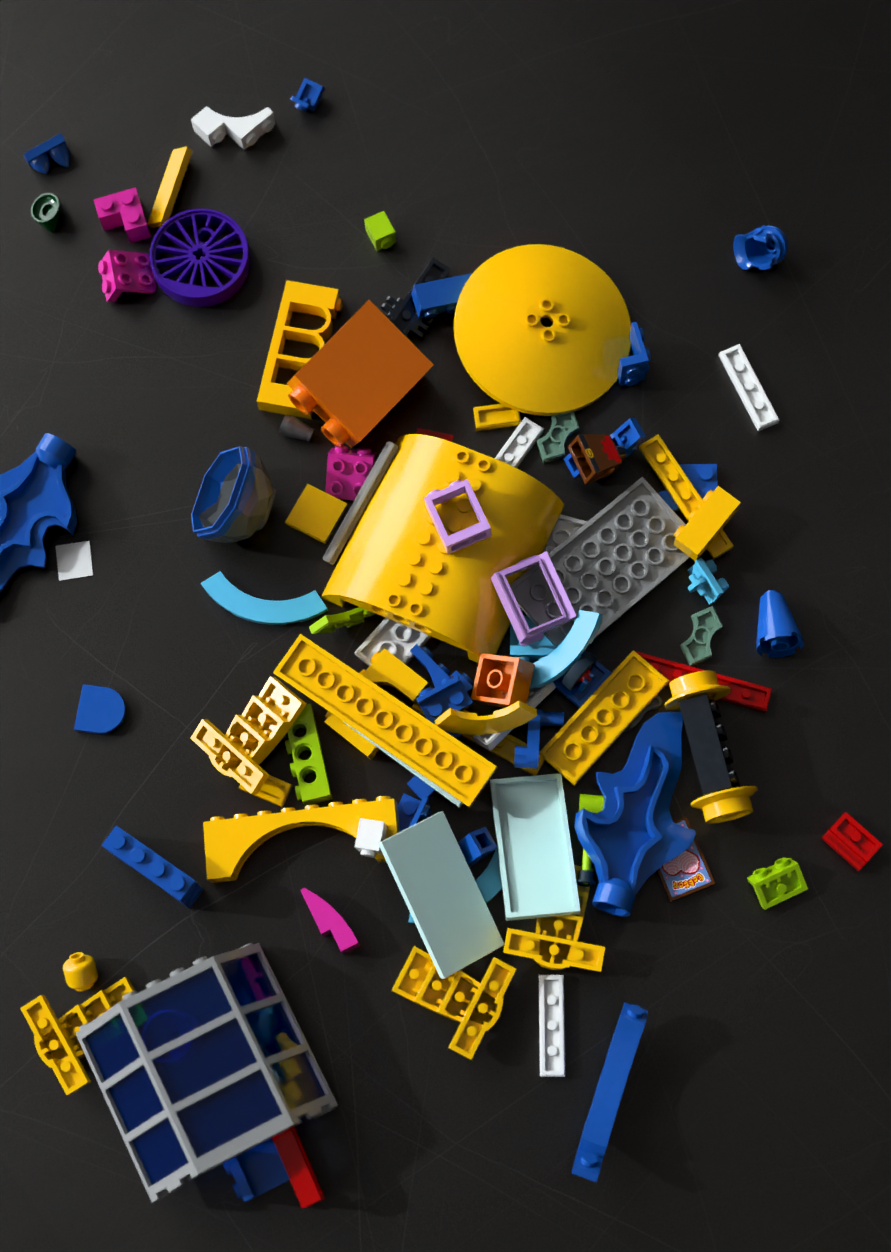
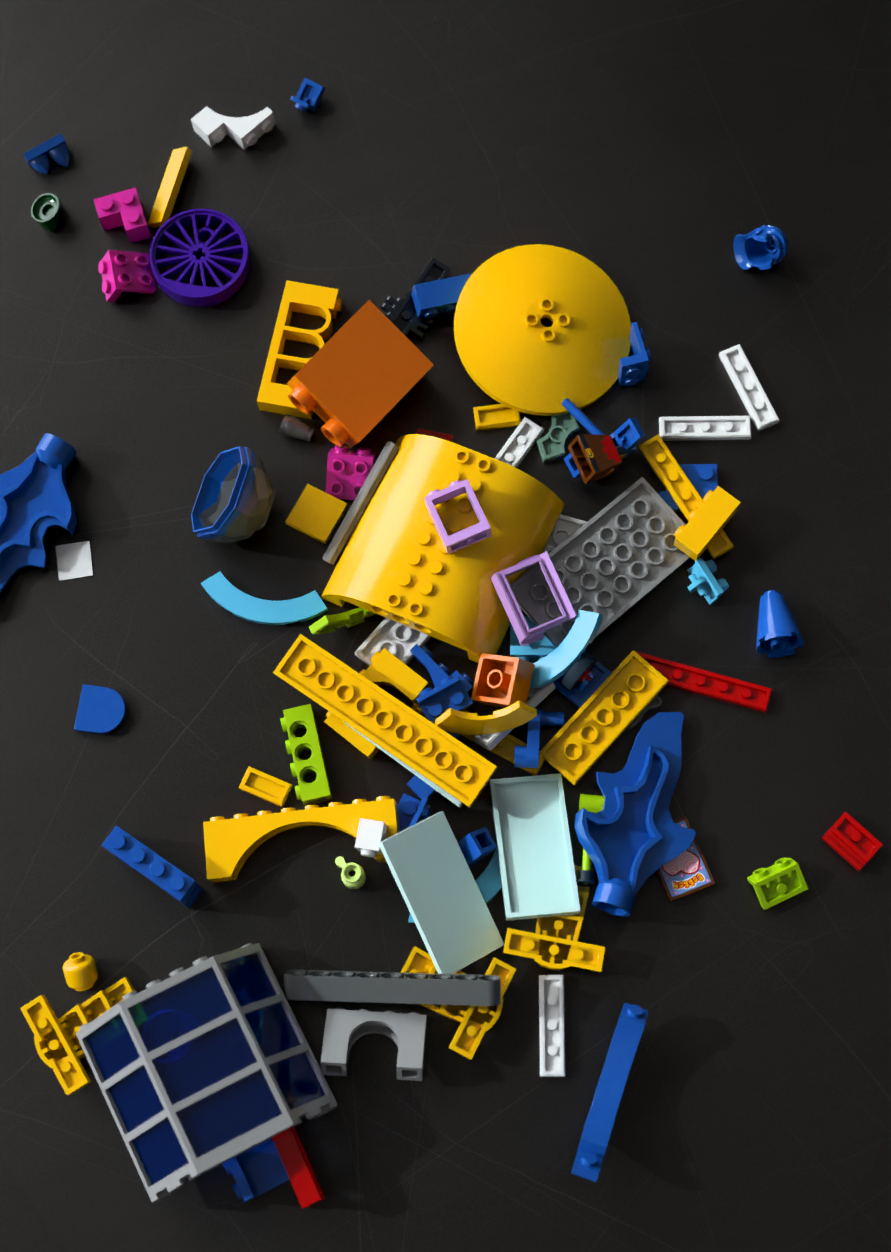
yellow slope [190,676,307,795] -> none
dark pink slope [300,888,360,954] -> none
lime brick [364,211,396,251] -> none
brick [664,670,758,824] -> none
sand green tile [680,606,723,667] -> none
none -> dark grey beam [284,970,501,1006]
none -> light grey arch [321,1008,427,1081]
none -> yellowish green piece [335,856,366,889]
none -> blue bar [562,398,604,435]
none -> white tile [659,416,751,441]

